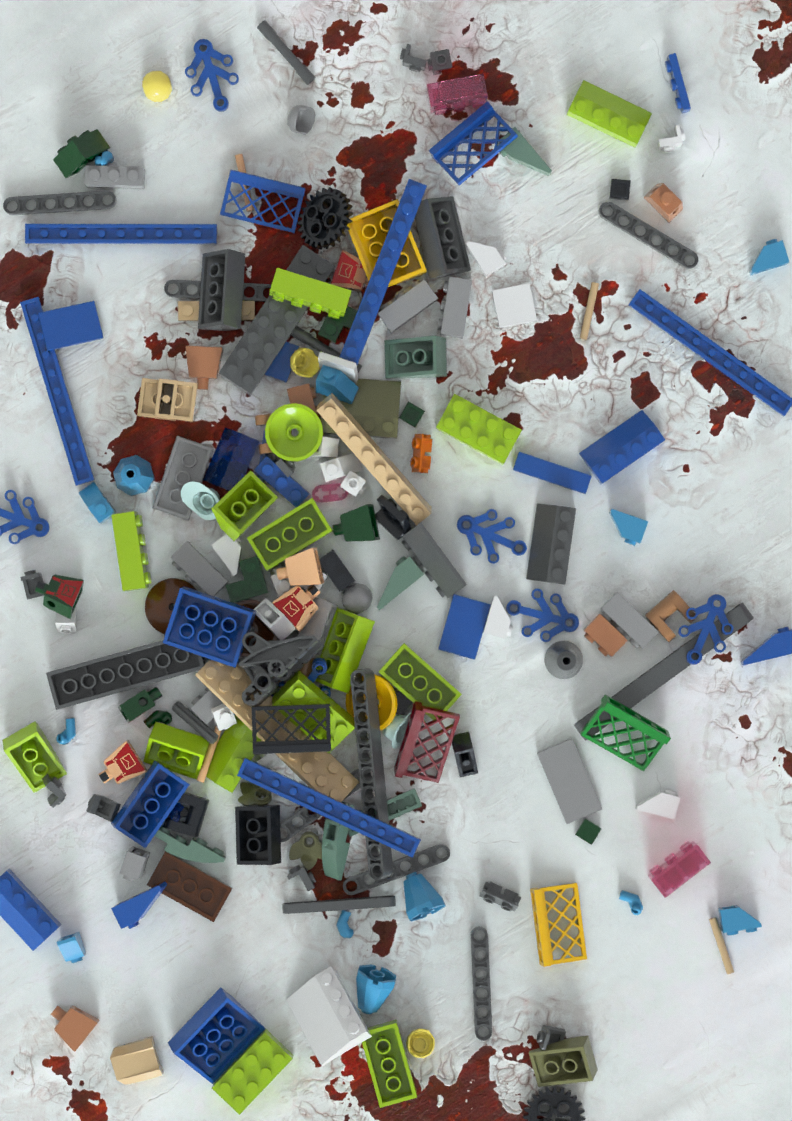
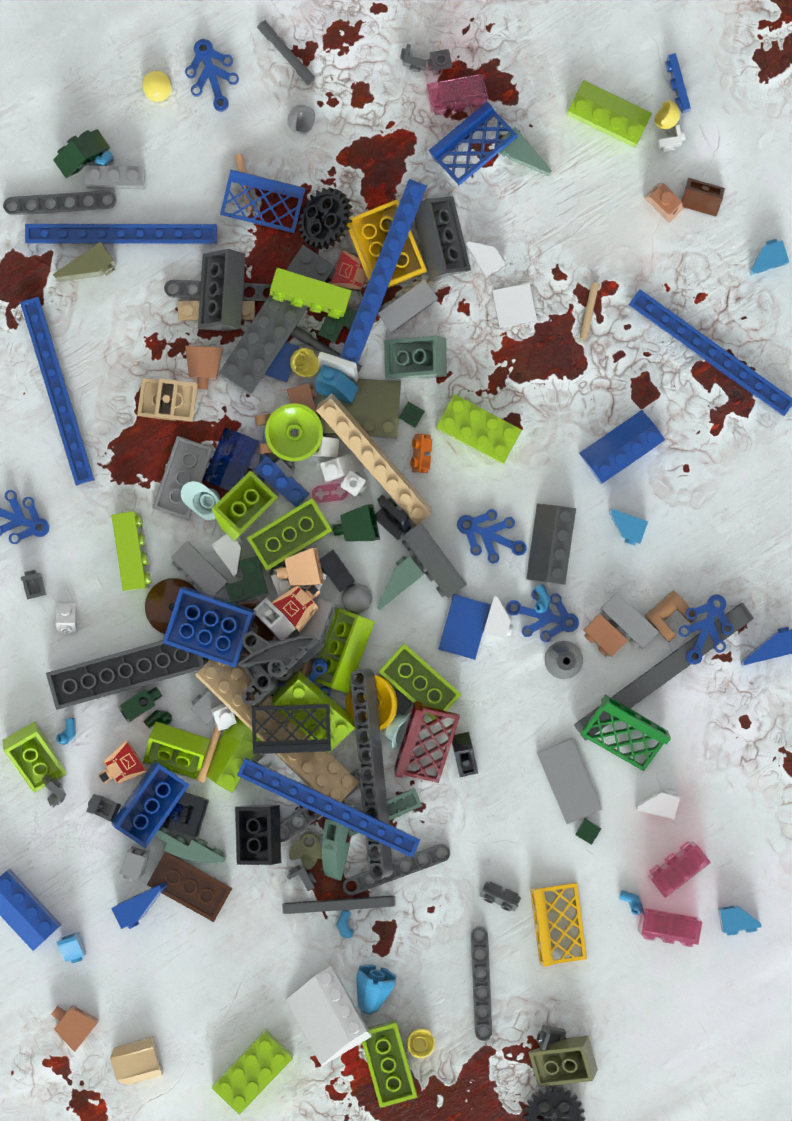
dark green torso [35,575,84,619] -> none
blue tile [38,301,103,351] -> none
dark azure slope [79,482,117,524] -> none
dark azure cone [113,455,155,496] -> none
blue slope [168,987,266,1084] -> none
dark grey axle [172,701,219,744] -> none
olive plate [238,782,272,806] -> none
dark azure cone [403,872,446,922] -> none
light grey brick [437,277,472,339] -> none
blue tile [513,452,592,494] -> none
dark grey beam [599,202,699,269] -> none
black tile [609,179,631,200] -> none
tan bar [709,917,734,974] -> none
none -> olive slope [53,242,117,282]
none -> dark azure arm [534,584,551,613]
none -> clear pink brick [638,908,702,947]
none -> light yellow hair [654,99,681,130]
none -> reddish brown panel [681,178,725,216]

